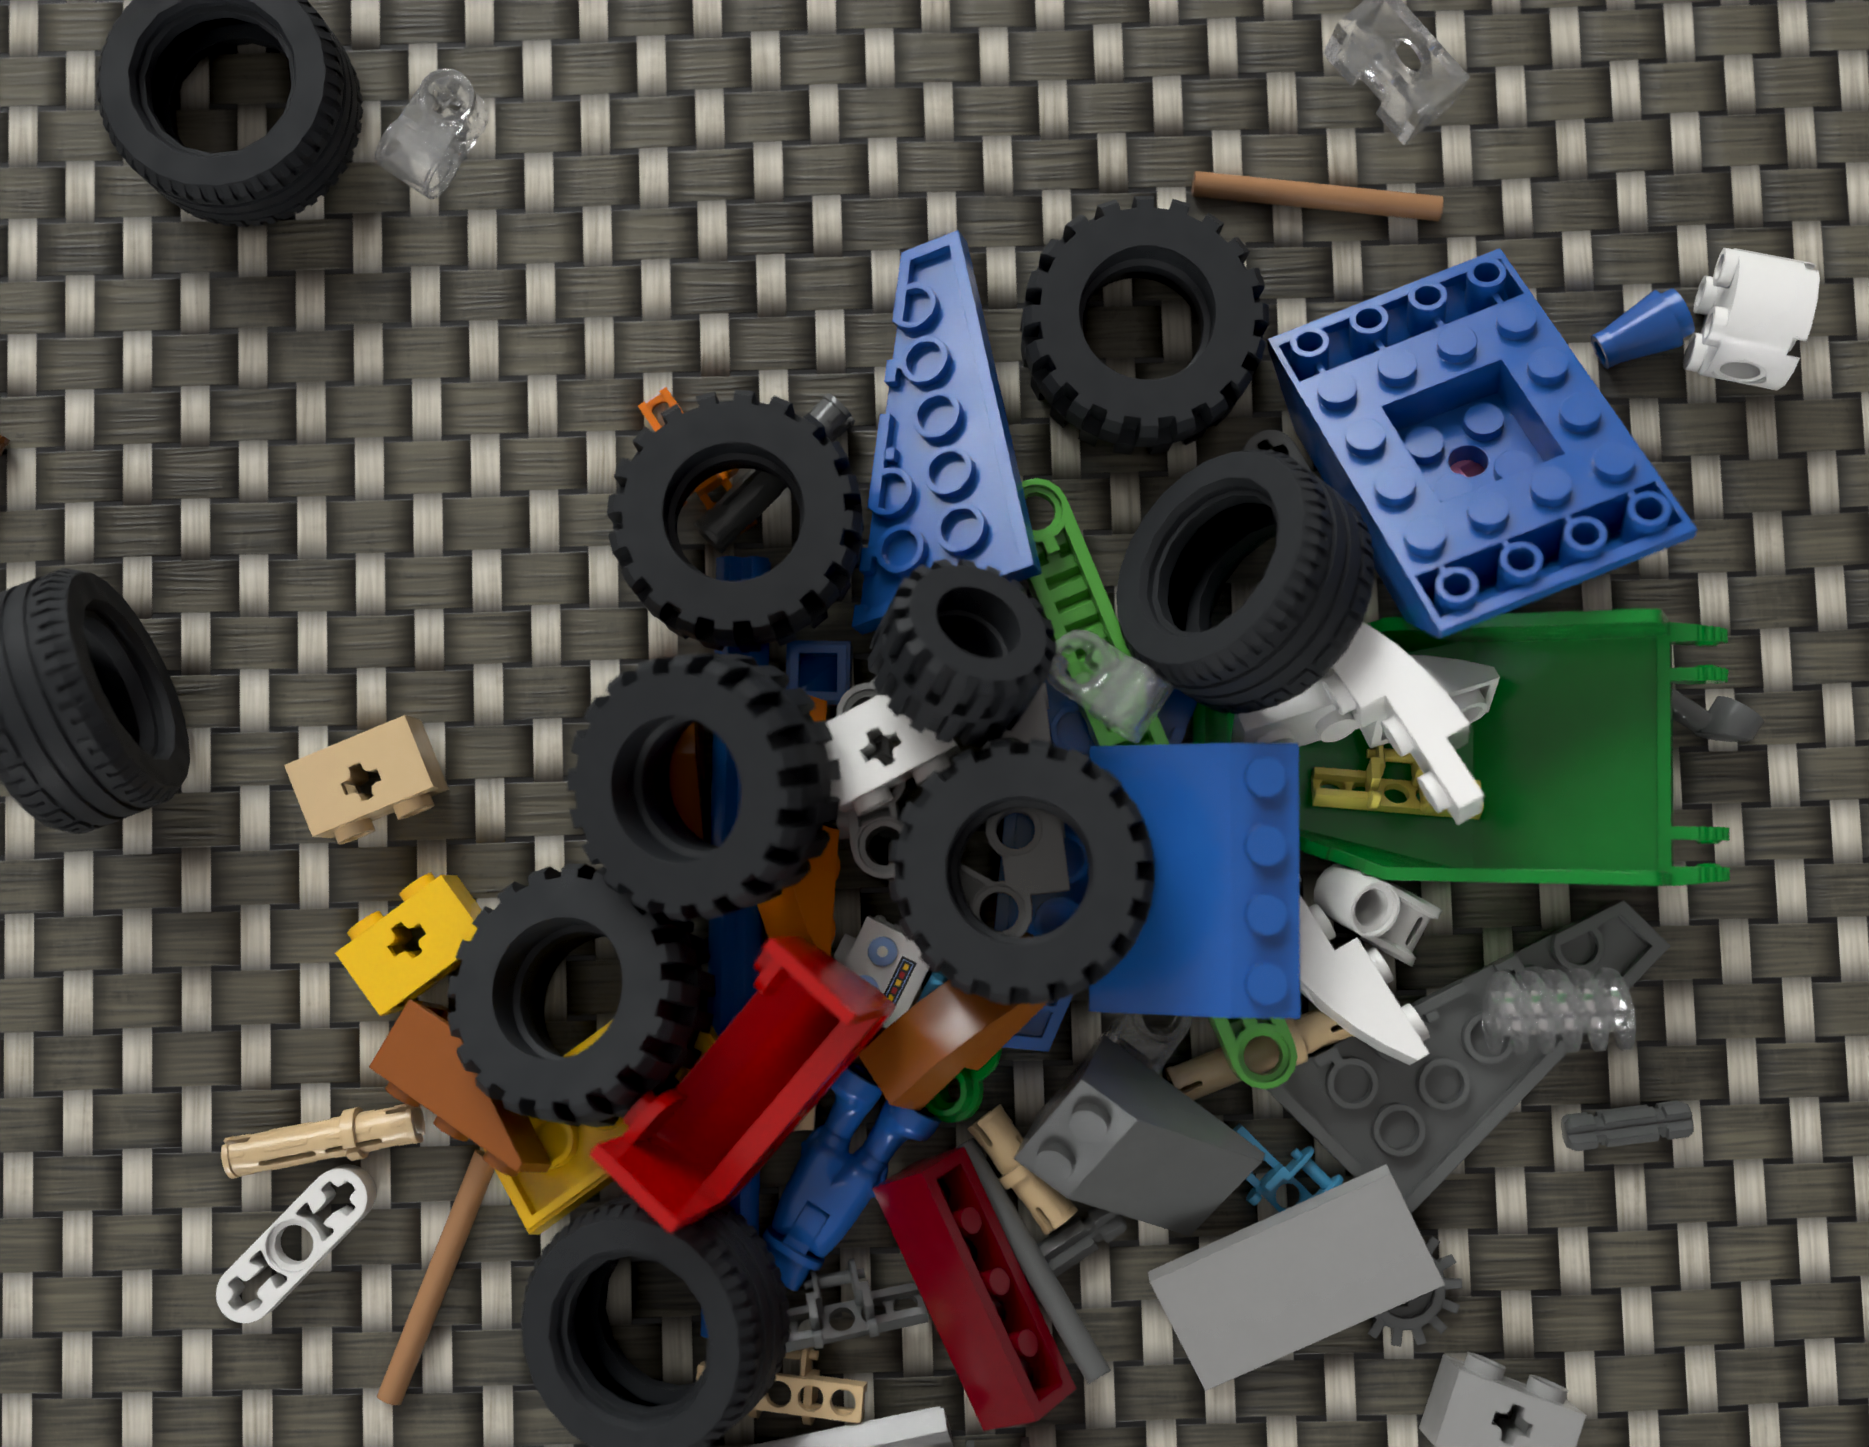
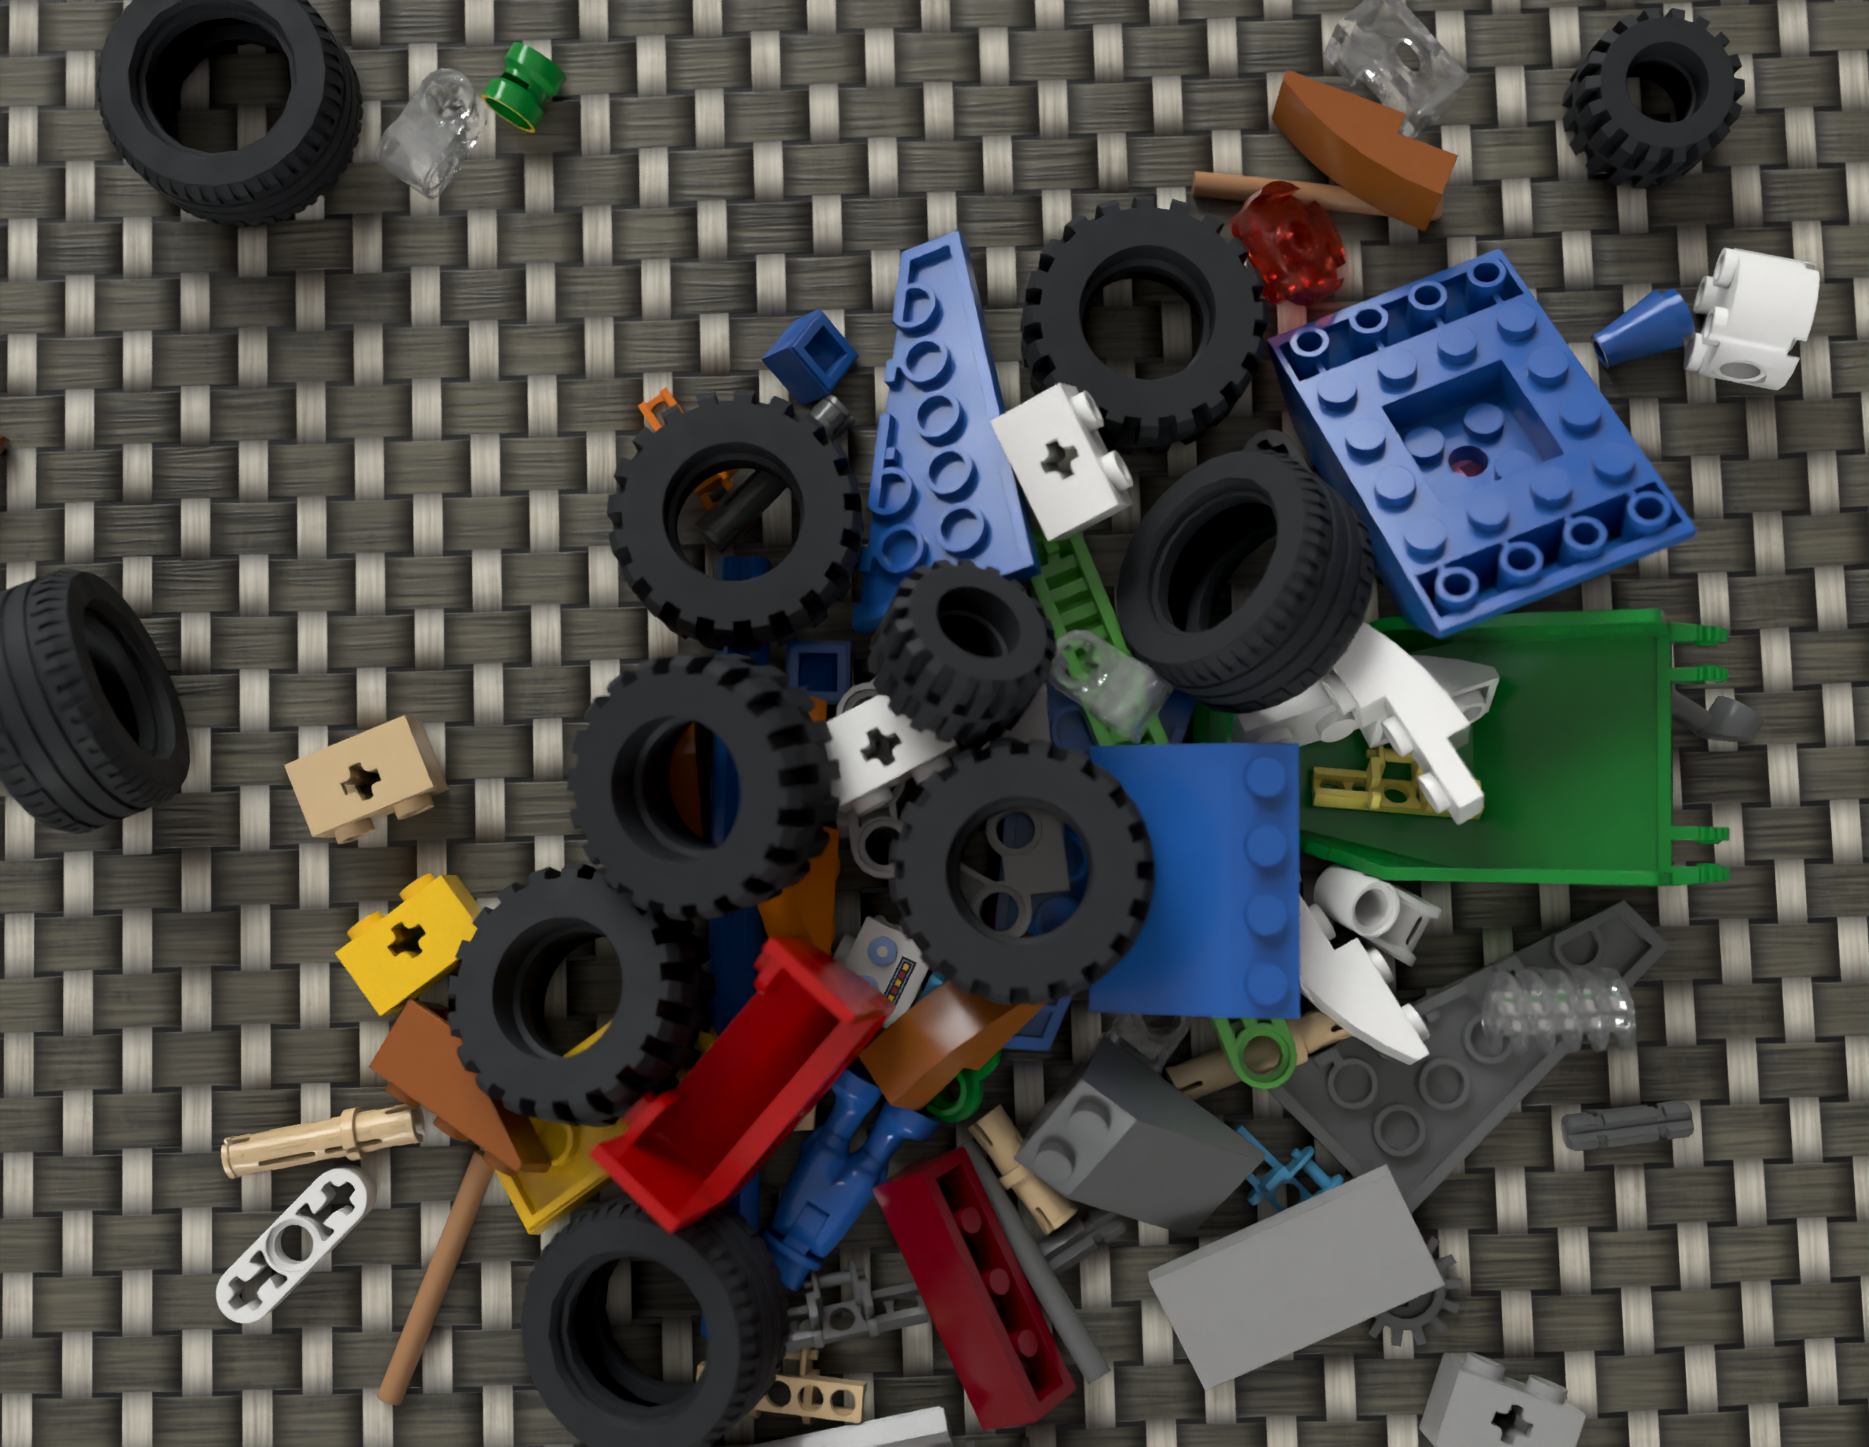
none -> green wheel [481,42,567,133]
none -> blue slope [761,309,859,405]
none -> white brick [990,383,1133,541]
none -> clear red plate [1230,181,1346,307]
none -> dark orange slope [1271,70,1458,232]
none -> black tyre [1562,8,1745,189]

